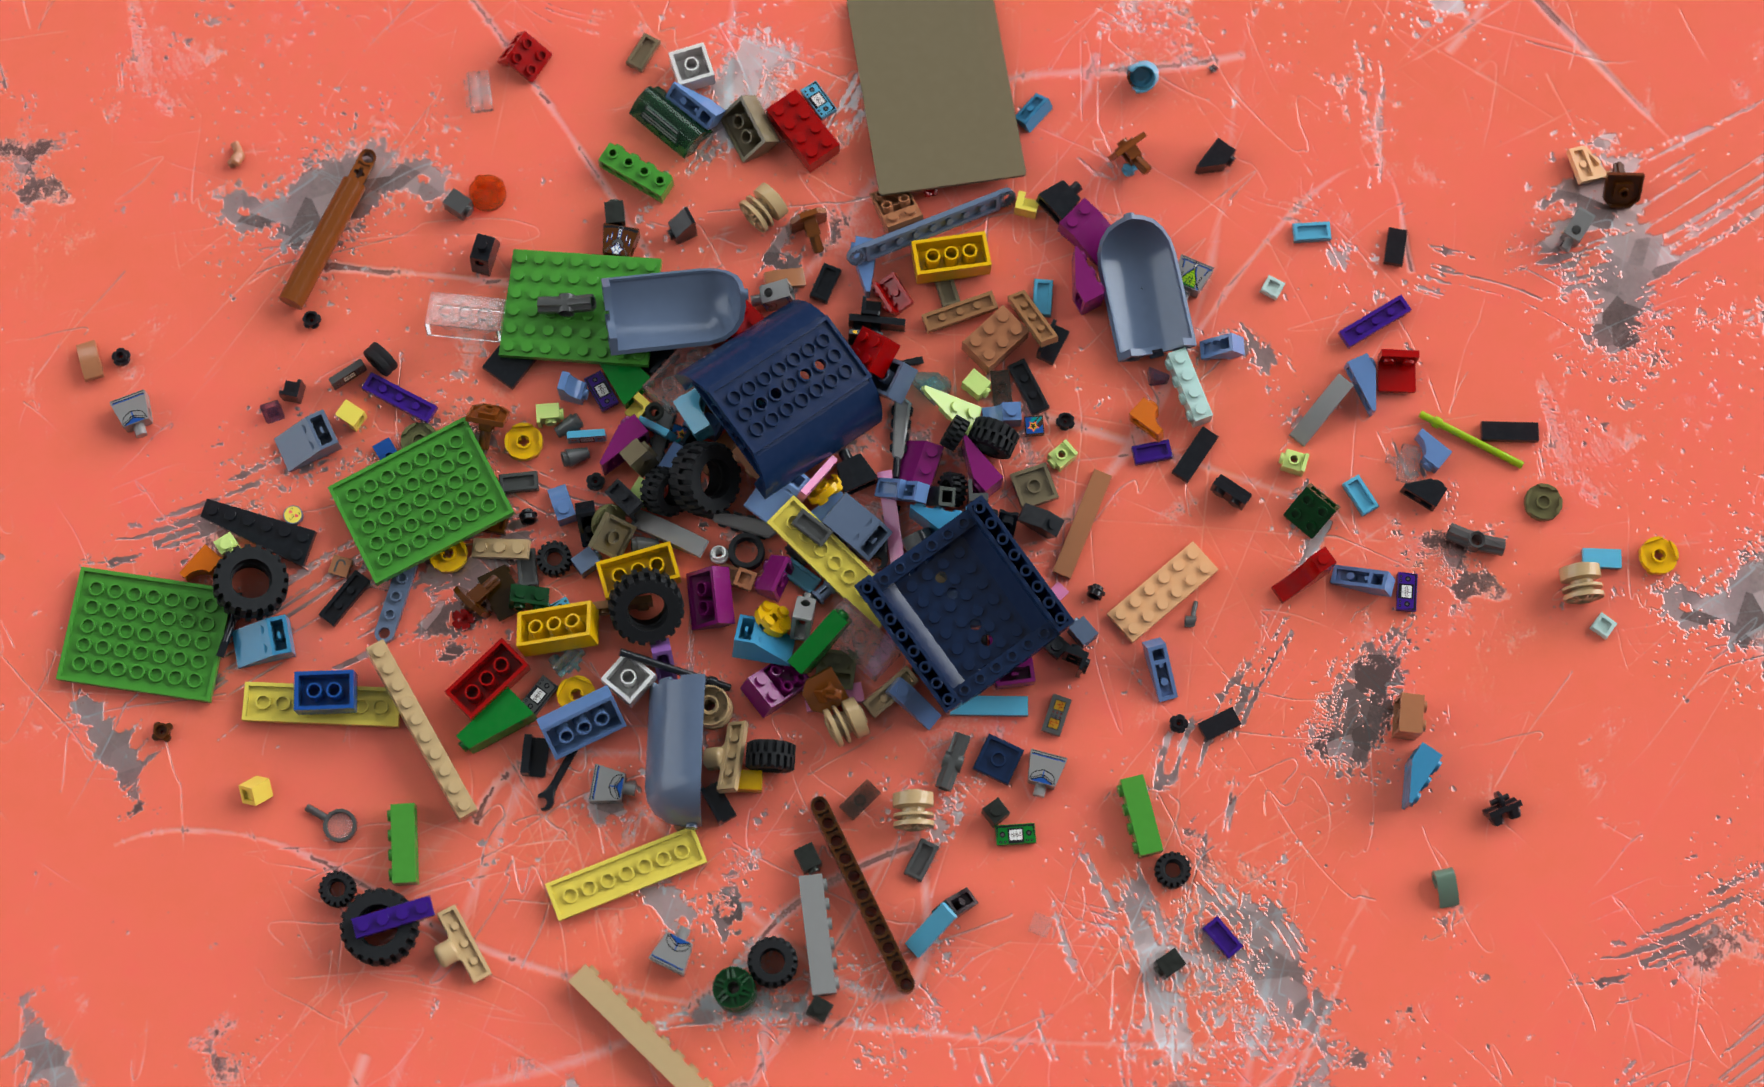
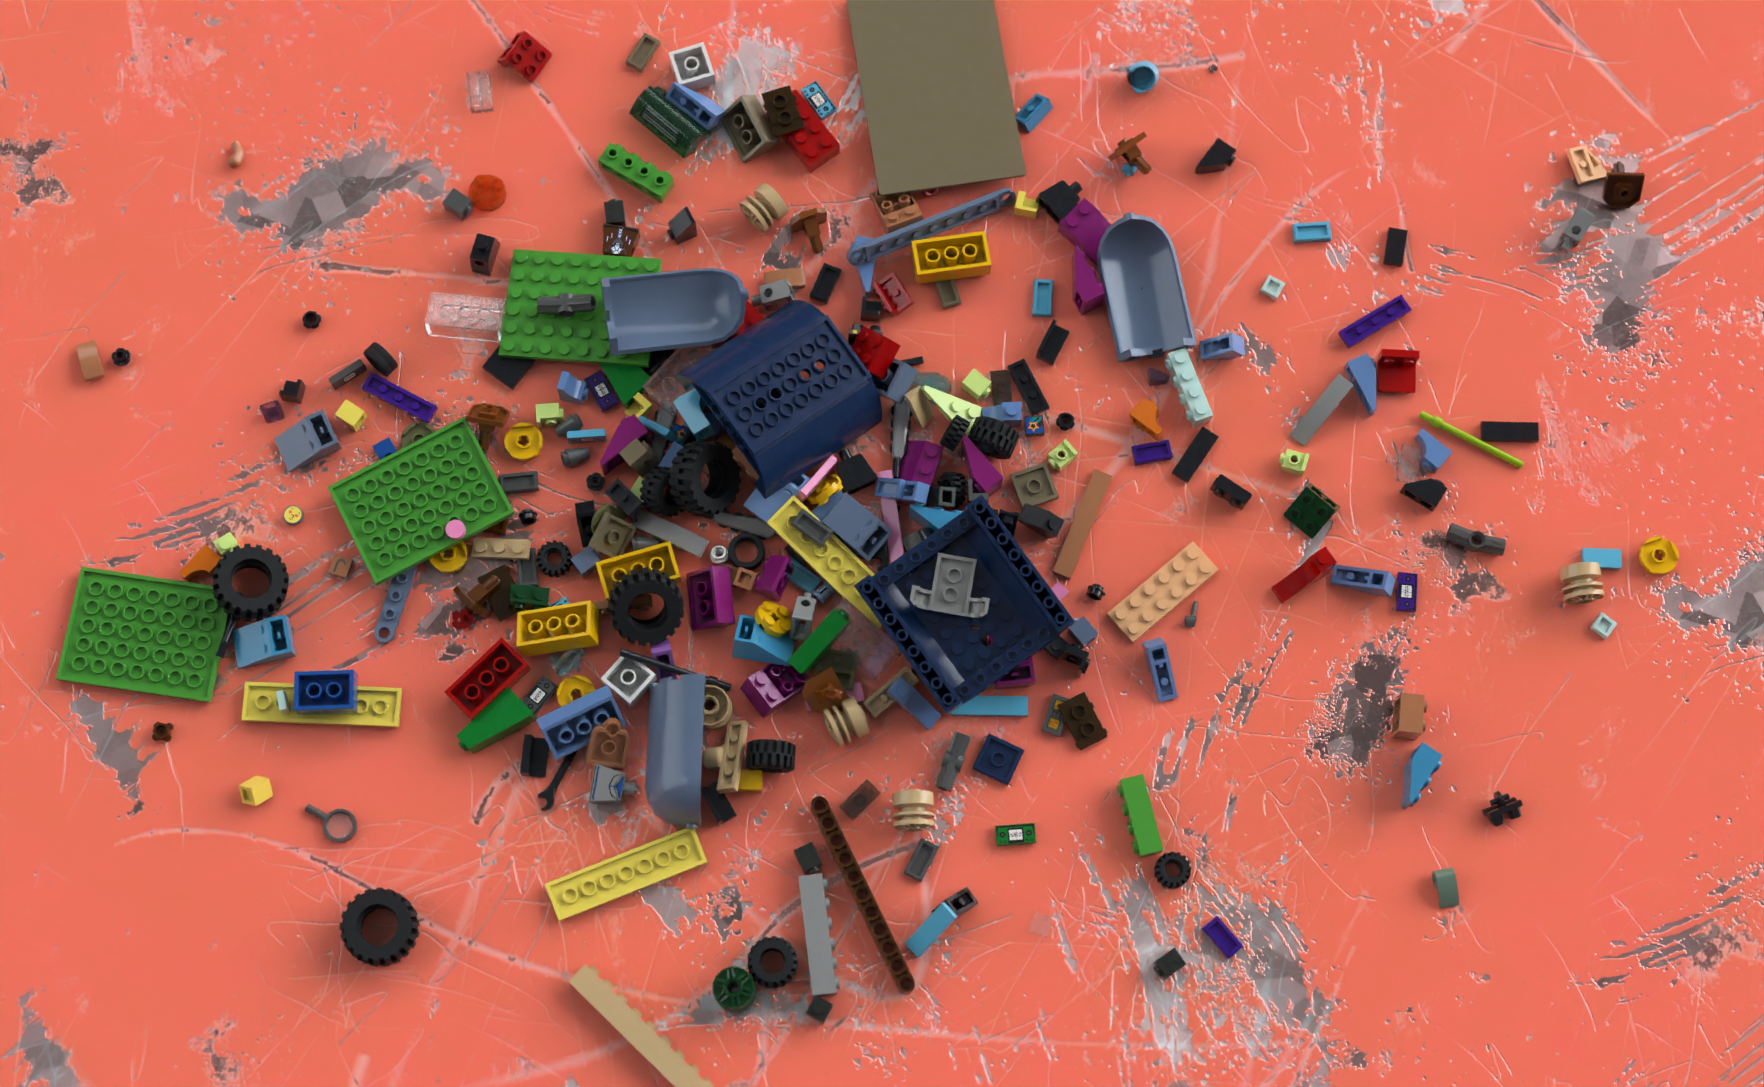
light grey torso [110,389,153,438] -> none
black wing [200,499,317,568] -> none
dark orange piece [279,149,376,310] -> none
black tyre [318,870,357,908] -> none
black tile [319,570,372,627] -> none
dark purple plate [351,896,436,939] -> none
tan brick [366,639,477,822] -> none
bright green brick [387,803,419,886] -> none
tan plate [434,904,492,984] -> none
medium blue arch [547,484,577,527] -> none
pearl dark grey cone [645,402,664,421] -> none
light grey torso [649,925,693,977] -> none
black tile [849,313,906,332] -> none
medium nougat plate [921,291,998,334] -> none
nougat brick [962,305,1029,375] -> none
pearl dark grey brick [981,797,1010,828] -> none
medium nougat plate [1008,290,1058,348] -> none
light grey torso [1027,749,1068,798] -> none
black plate [1169,714,1189,733] -> none
torso [1178,254,1214,299] -> none
black tile [1197,707,1241,742] -> none
medium azure tile [1342,474,1379,517] -> none
olive tile [1524,483,1563,522] -> none
none -> light aqua tile [276,690,290,714]
none -> bright pink tile [446,520,466,540]
none -> nougat plate [585,718,630,768]
none -> dark brown piece [761,85,805,137]
none -> tan slope [904,385,934,428]
none -> light grey piece [910,553,990,618]
none -> dark brown piece [1057,692,1108,751]

